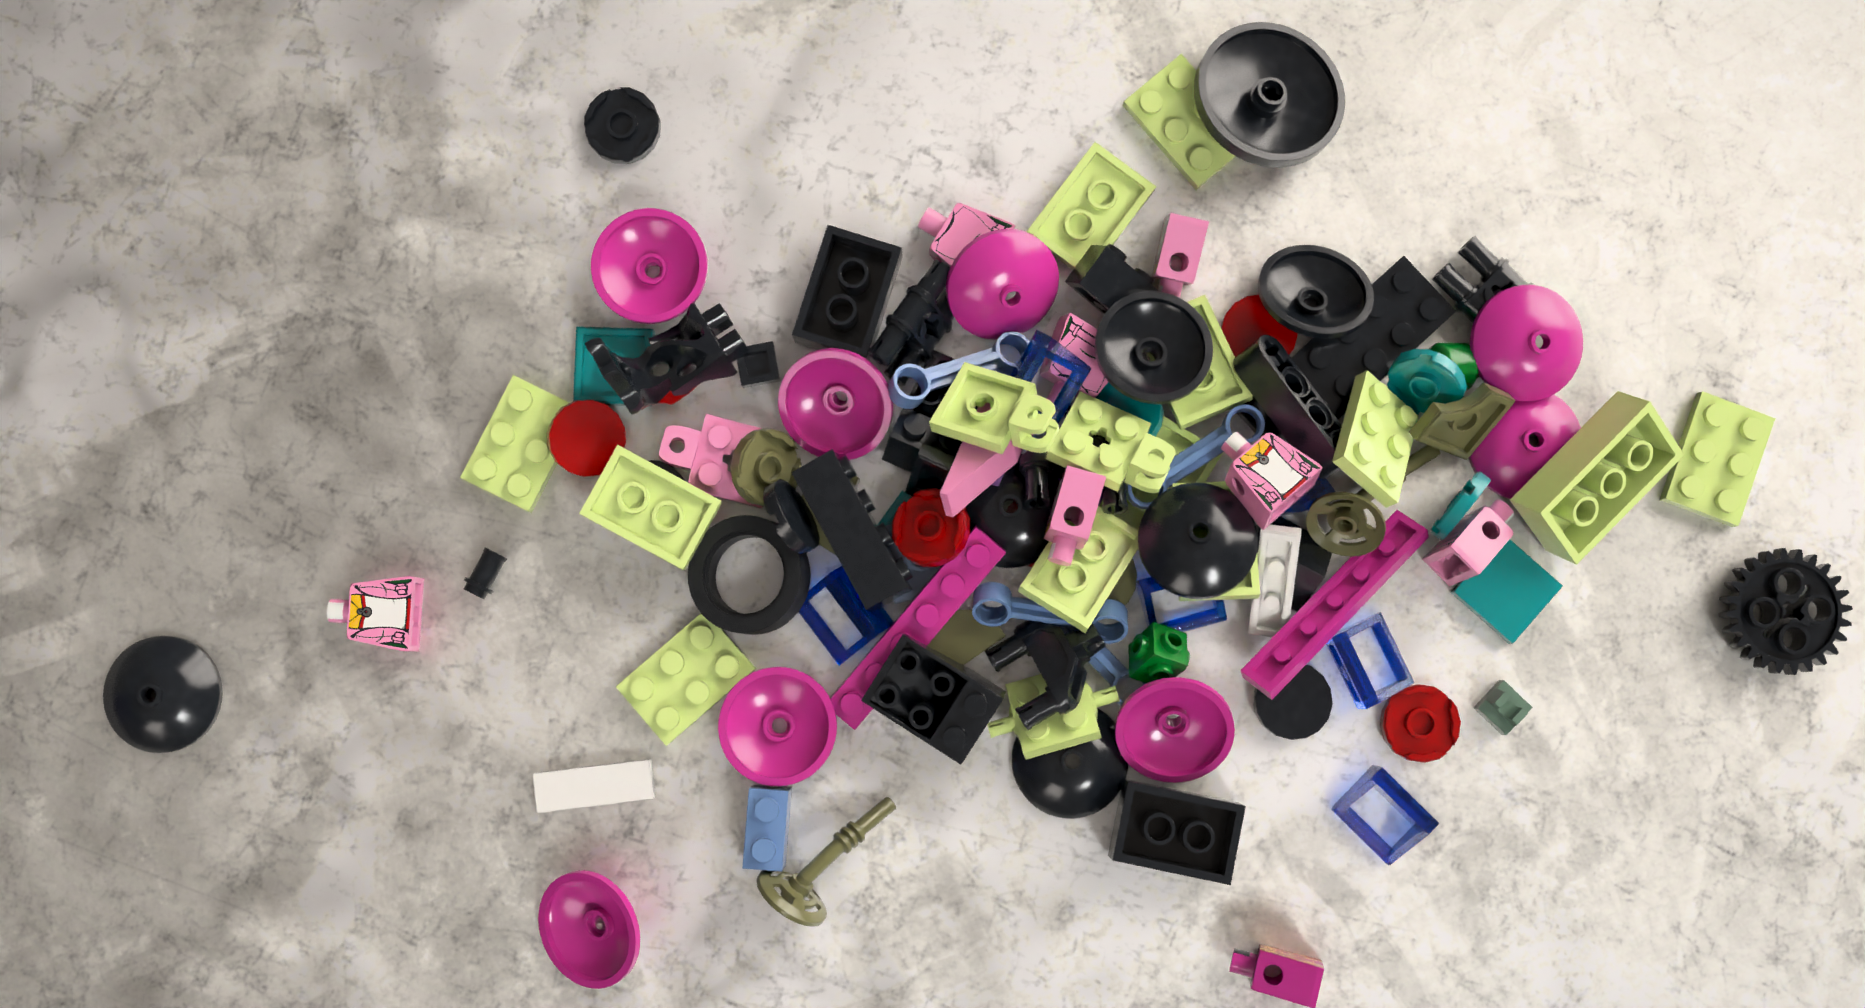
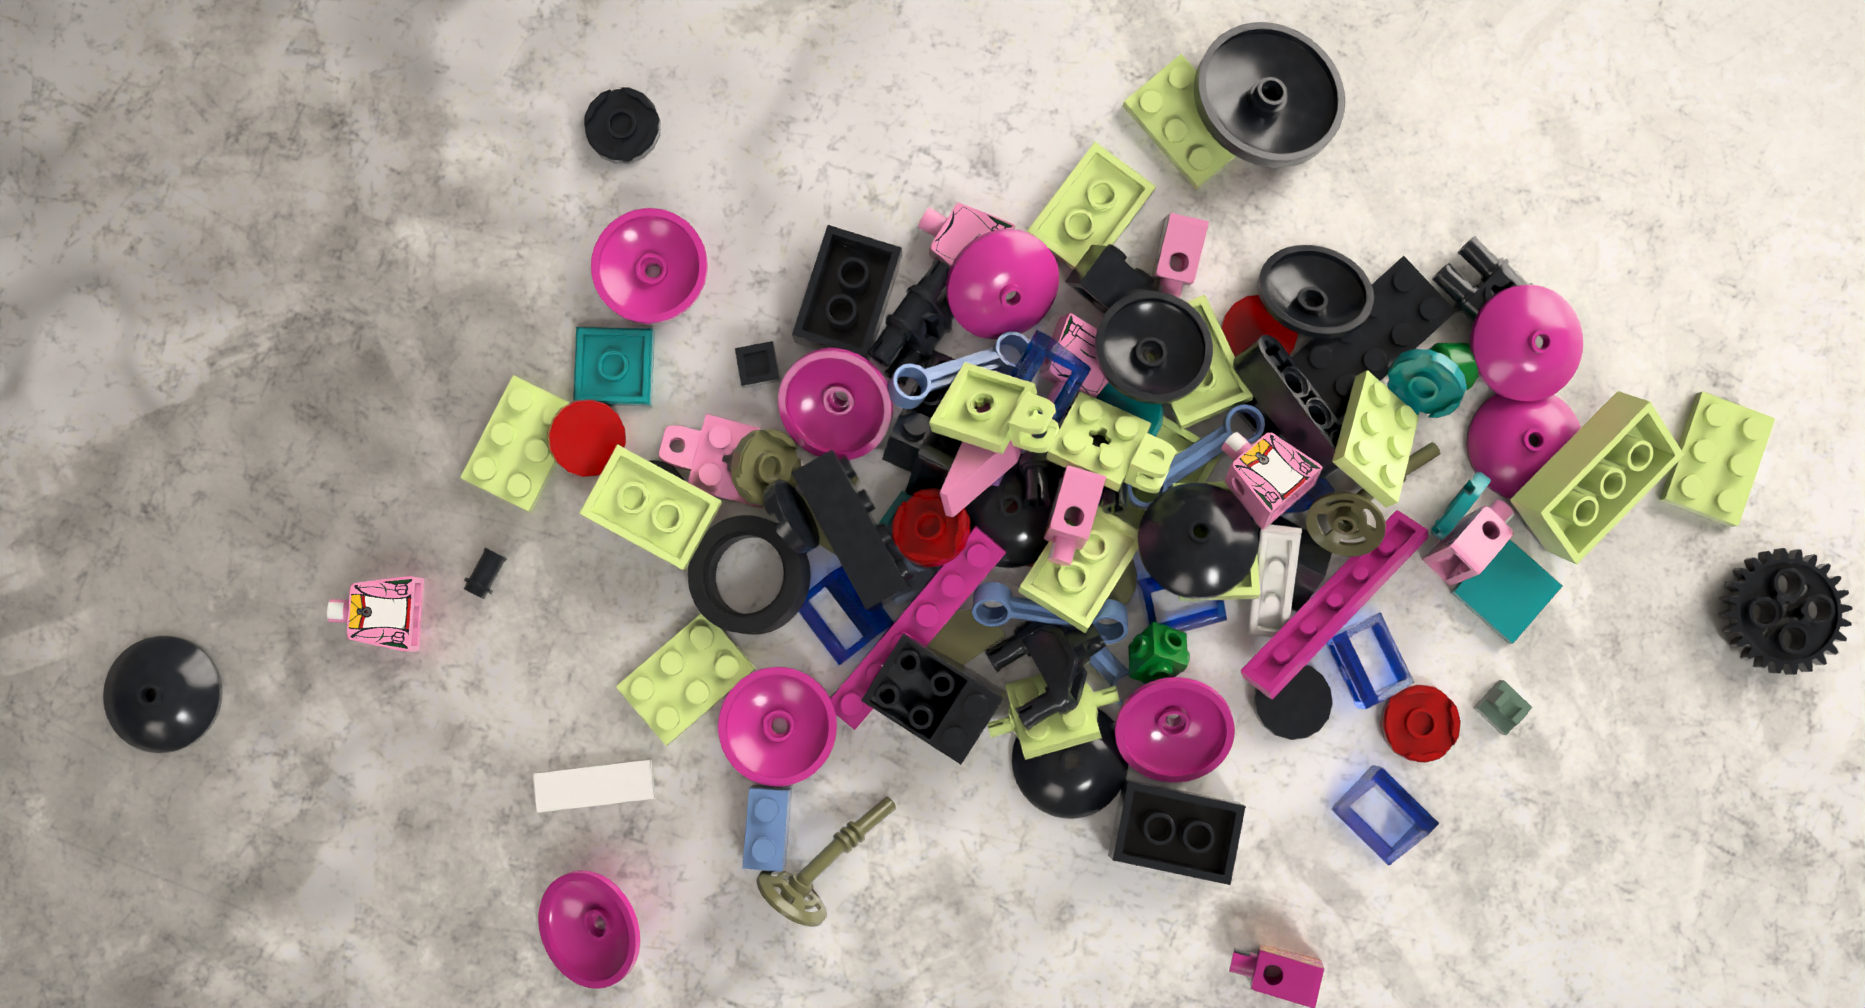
black hips [584,303,749,415] -> none
olive tile [1409,382,1516,460] -> none

